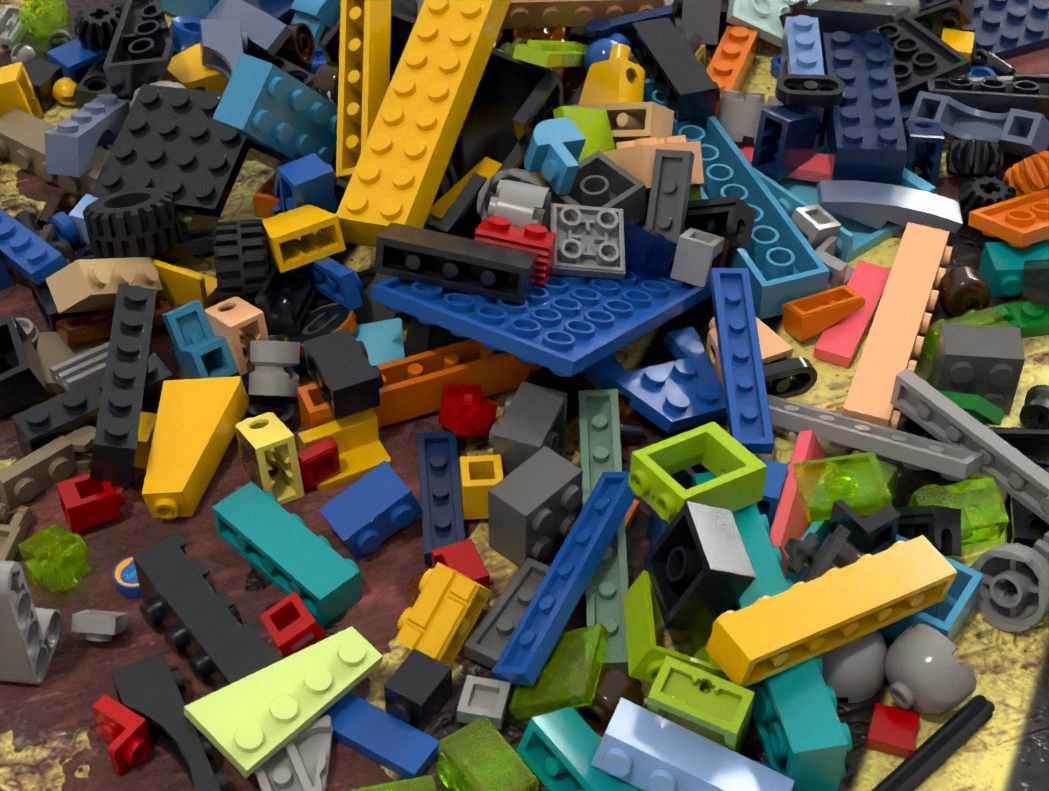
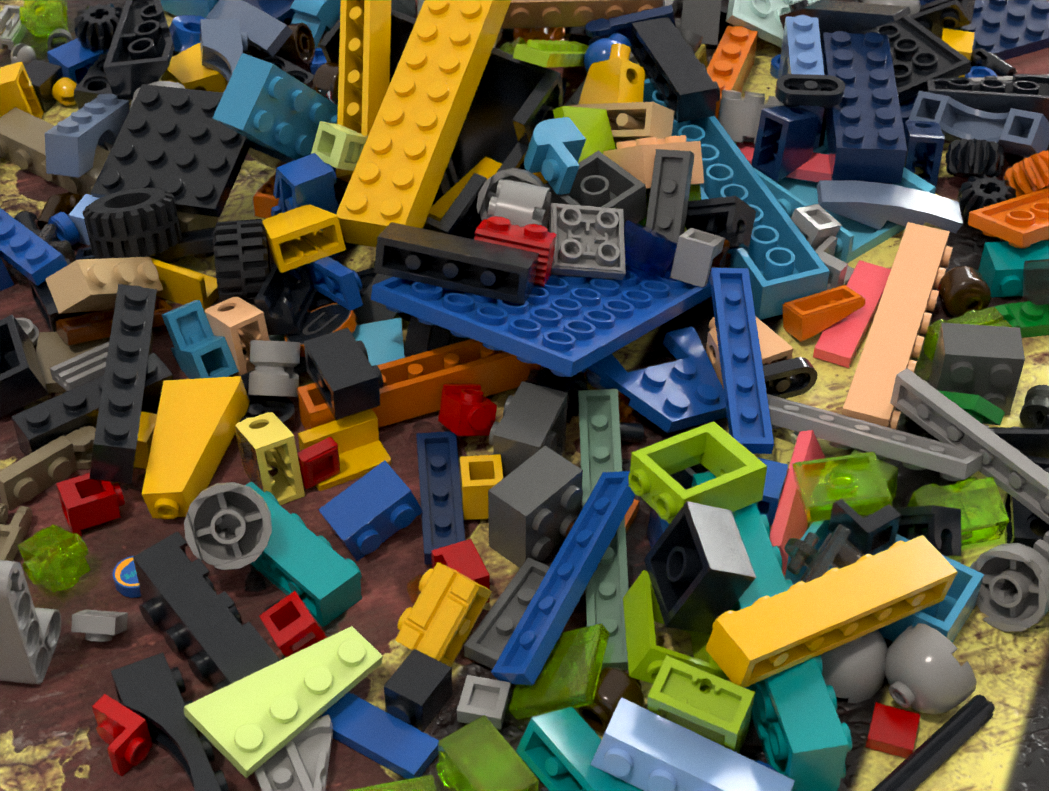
none -> light grey cylinder [184,482,272,570]
none -> yellowish green brick [311,121,368,171]

